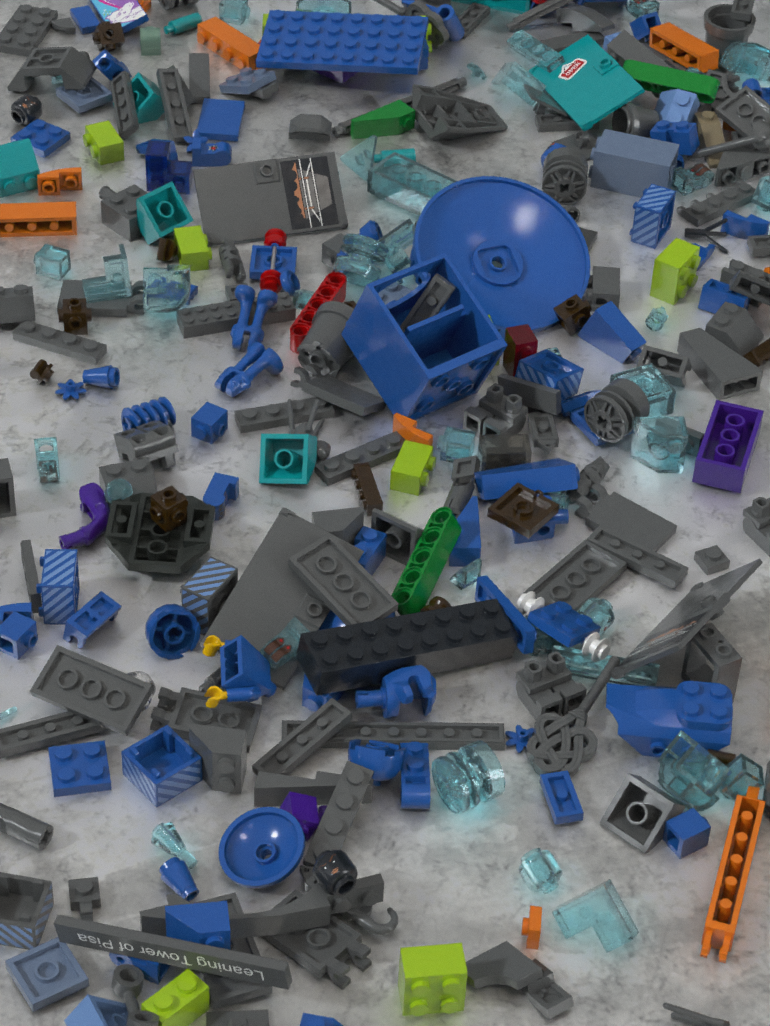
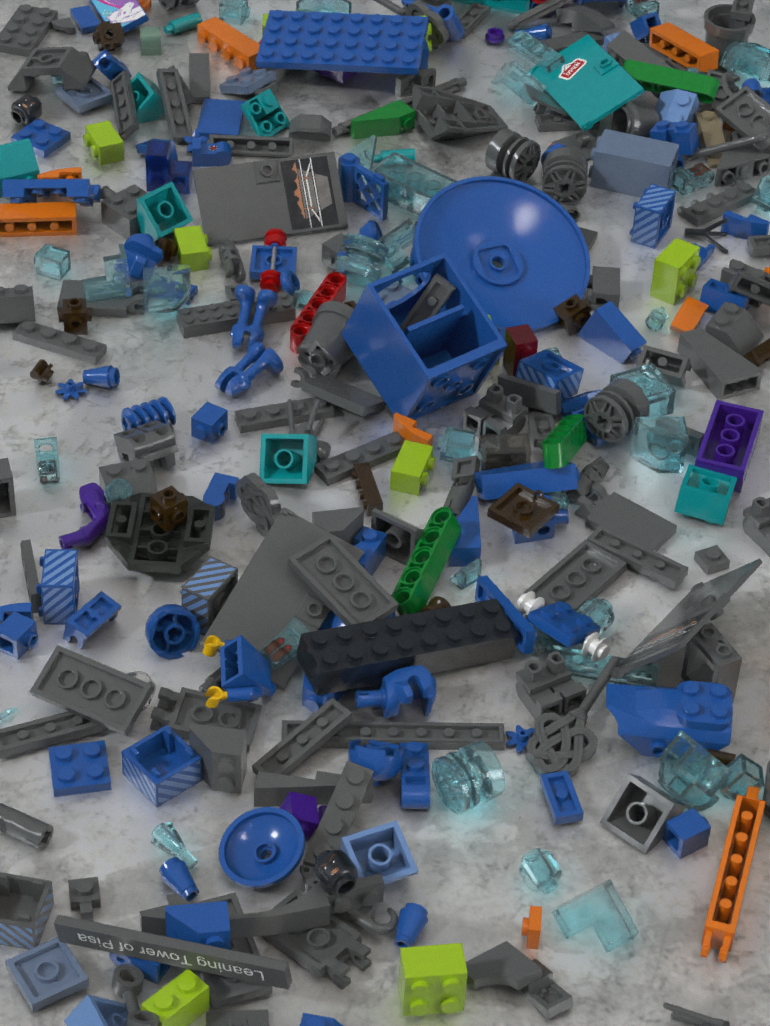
clear light blue plant [467,62,486,80] -> none
none -> blue piece [2,179,101,207]
none -> blue piece [113,233,164,283]
none -> dark grey slope [209,134,294,158]
none -> dark grey piece [236,473,281,537]
none -> teal slope [240,88,290,137]
none -> blue piece [338,153,389,221]
none -> medium blue slope [340,820,418,885]
none -> blue cone [394,903,428,948]
none -> dark grey slope [395,68,436,98]
none -> dark purple plate [485,28,505,45]
none -> dark grey wheel [485,128,541,183]
none -> blue cone [515,23,552,41]
none -> green beam [542,414,587,469]
none -> orange slope [670,296,709,334]
none -> teal slope [674,464,737,525]

